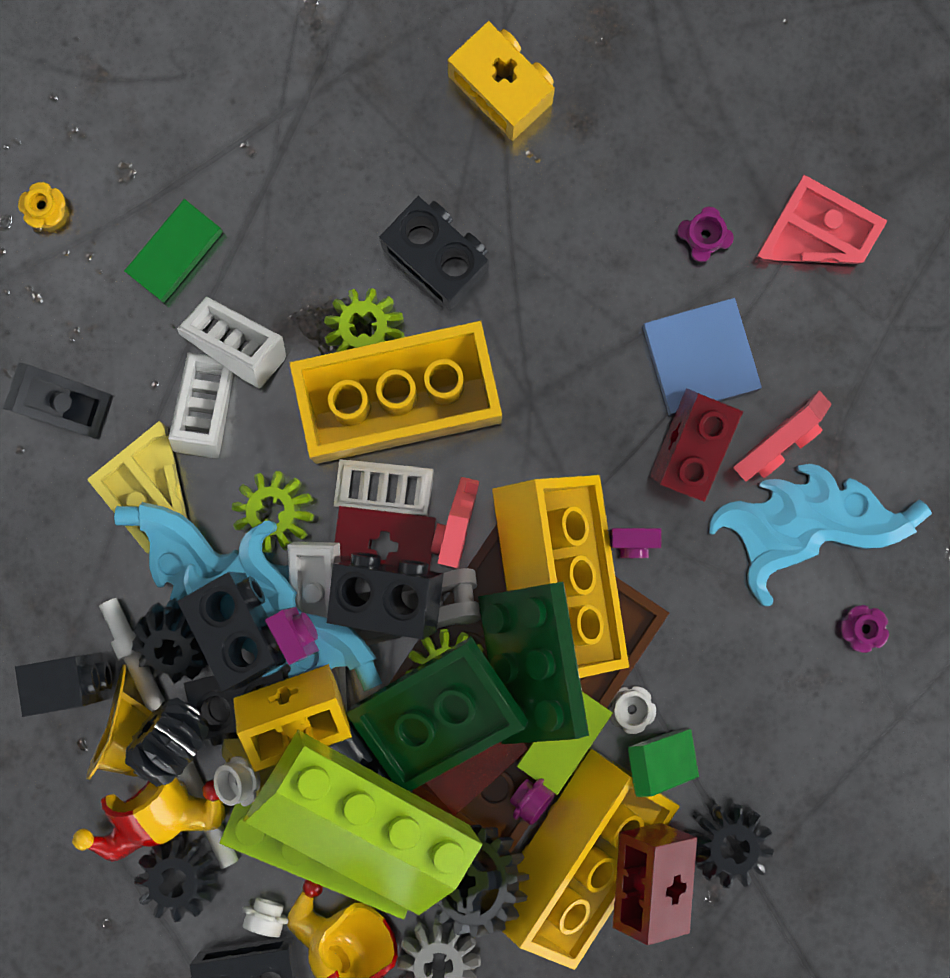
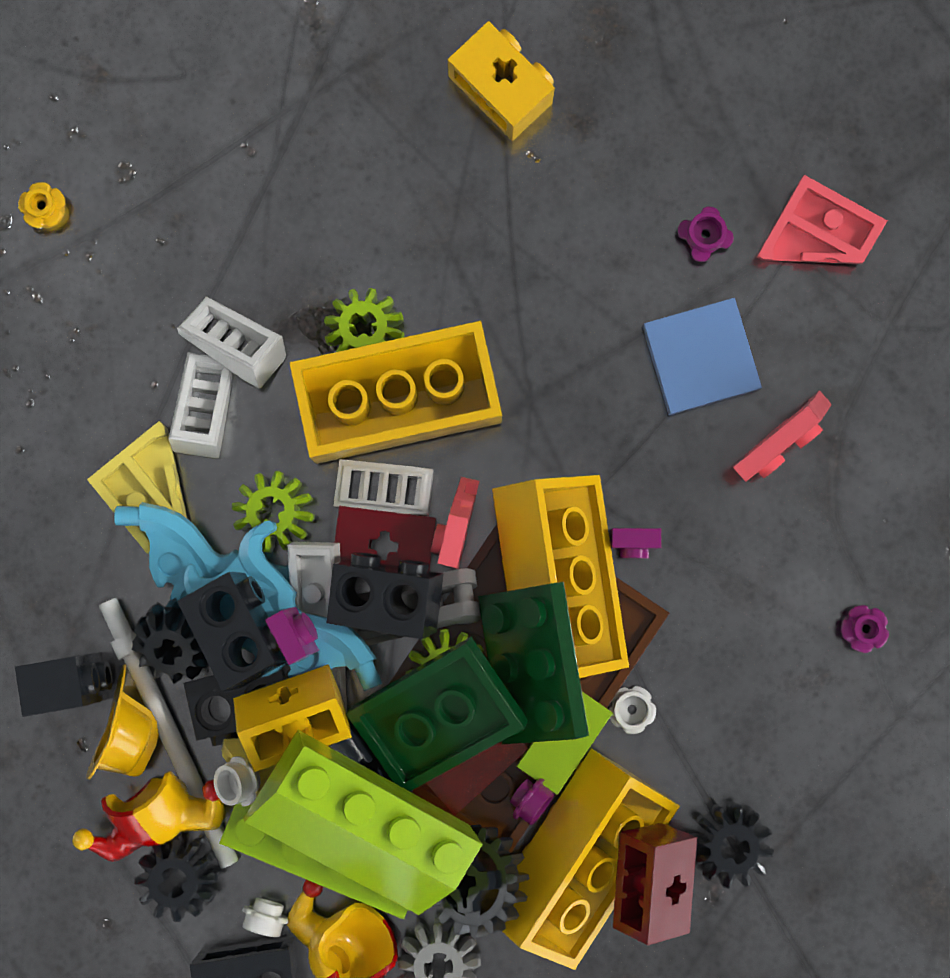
black slope [3,362,111,439] -> none
green tile [124,199,223,303] -> none
black gear [125,697,209,787] -> none
black brick [379,195,489,311] -> none
green tile [628,729,699,797] -> none
dark red brick [650,388,744,502] -> none
medium azure piece [709,464,932,606] -> none

